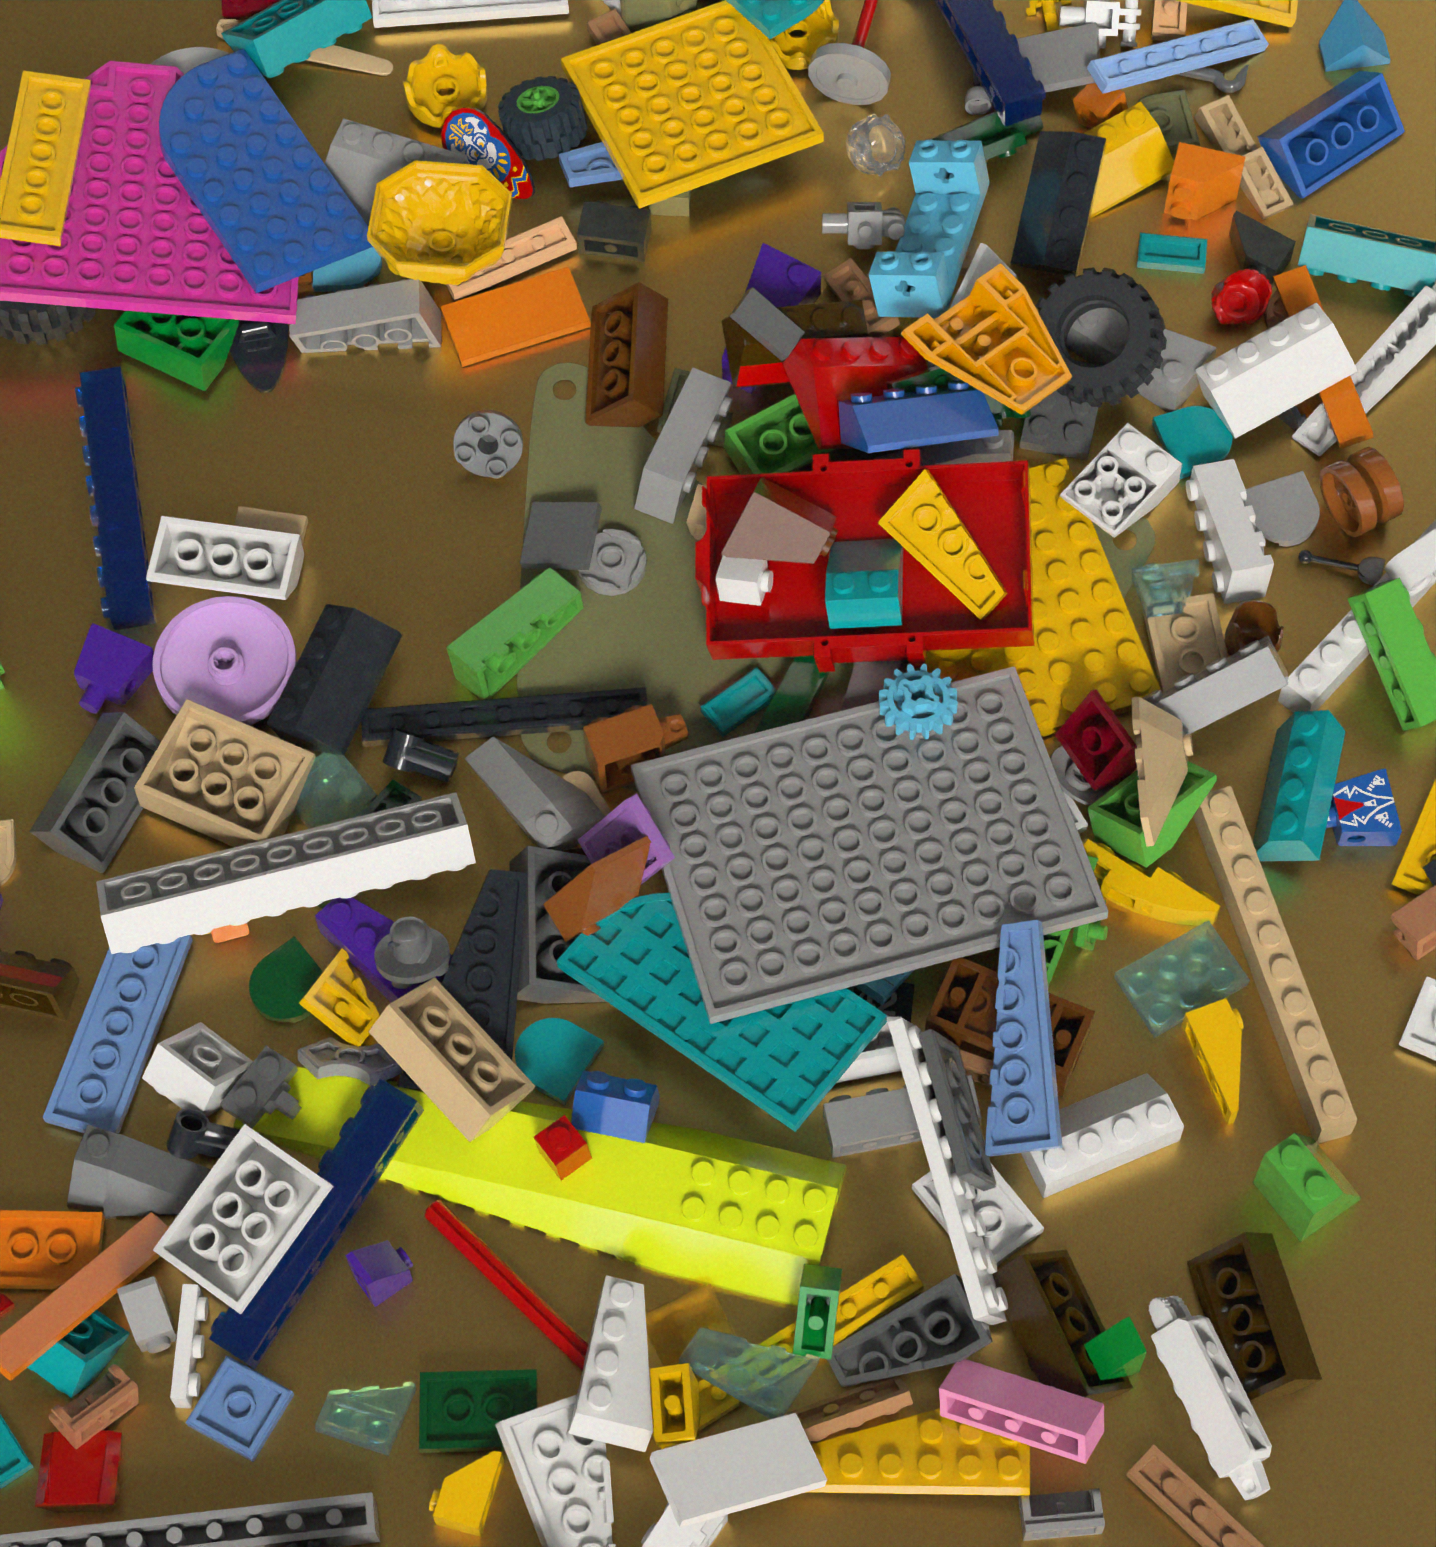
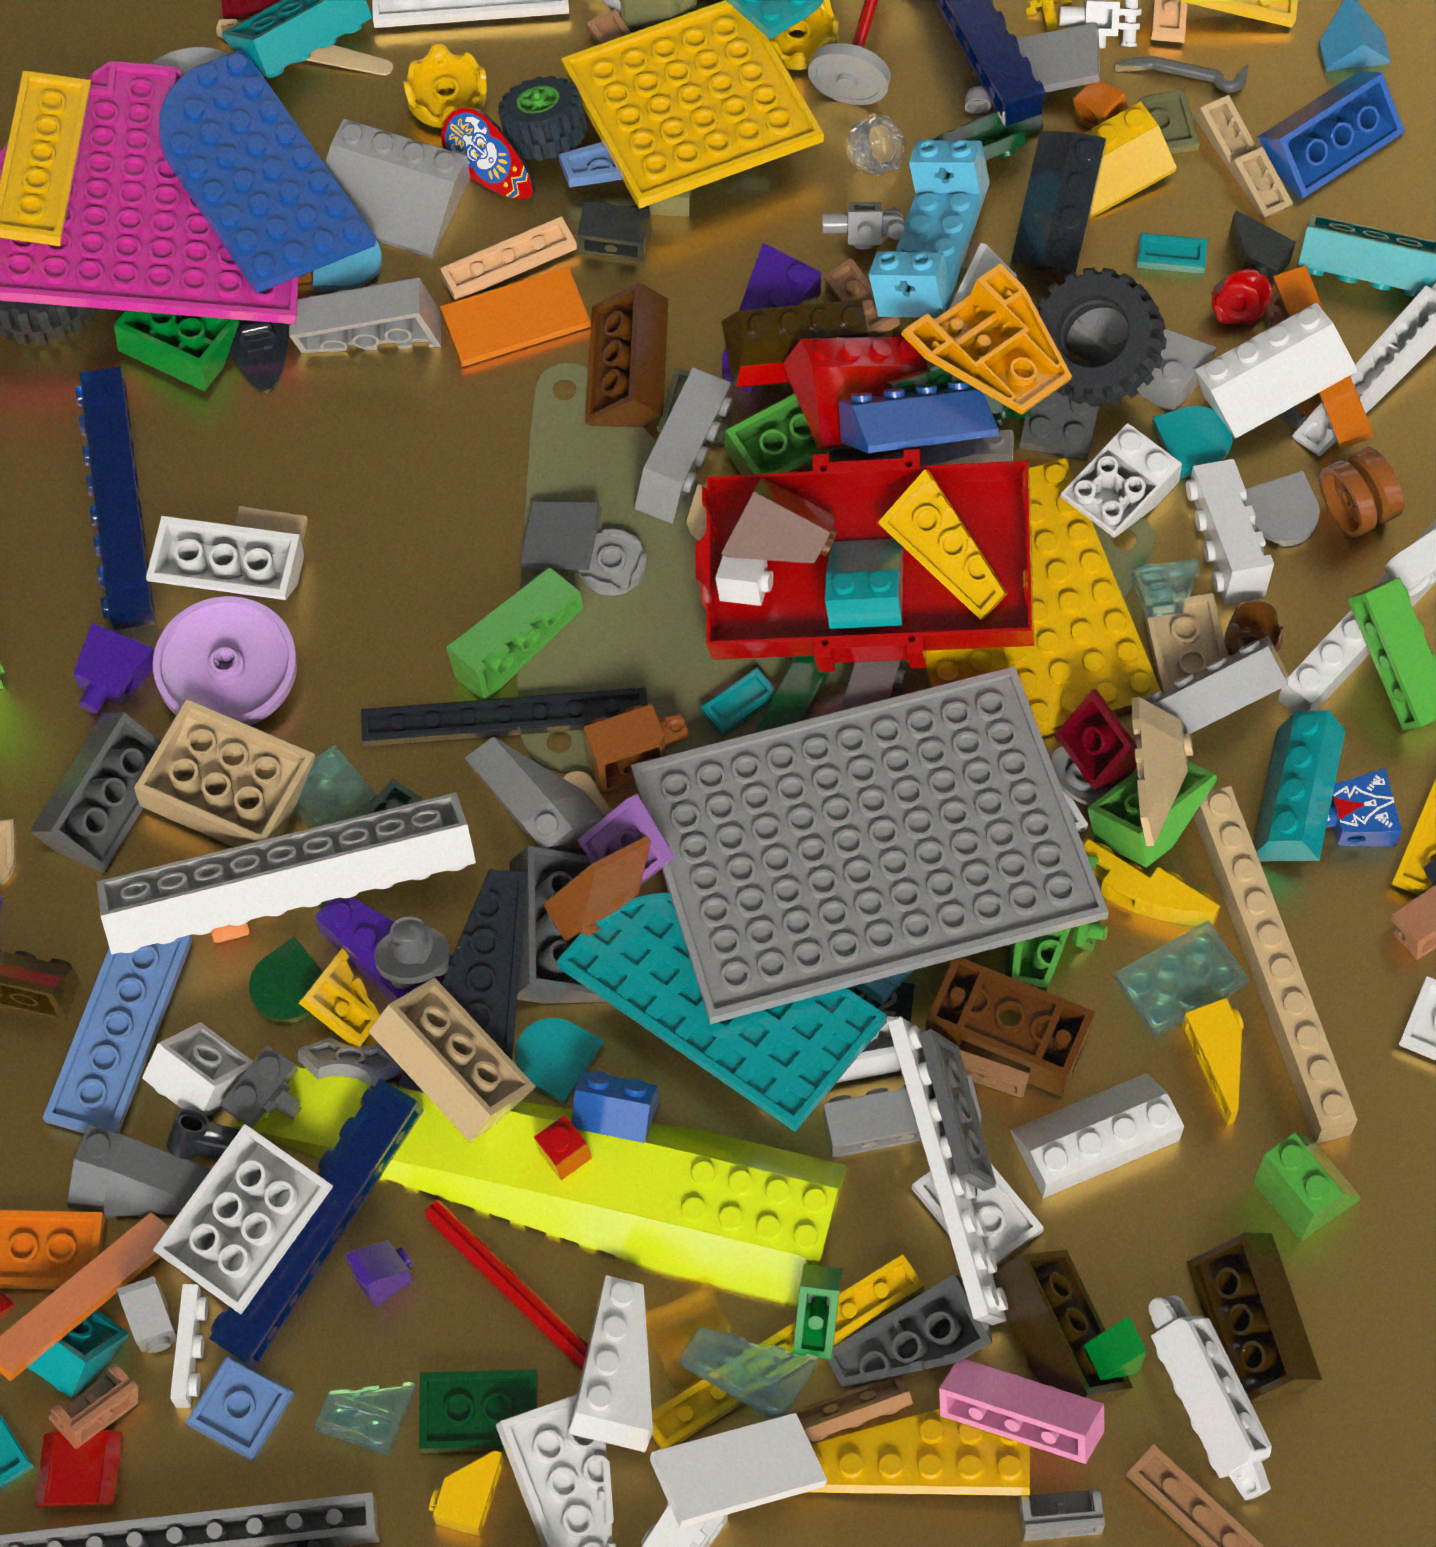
black slope [267,604,402,756] -> none
yellow rock [367,160,512,285] -> none
black piece [382,727,460,783] -> none
plate [453,410,523,479] -> none
yellow slope [650,1363,701,1445] -> none
dark grey tile [729,287,805,361] -> none
medium azure gear [879,664,958,740] -> none
medium blue wing [985,920,1063,1157] -> none
light blue tile [1087,19,1269,94] -> none
orange slope [1164,142,1246,220] -> none
hinge [1298,550,1385,586] -> none

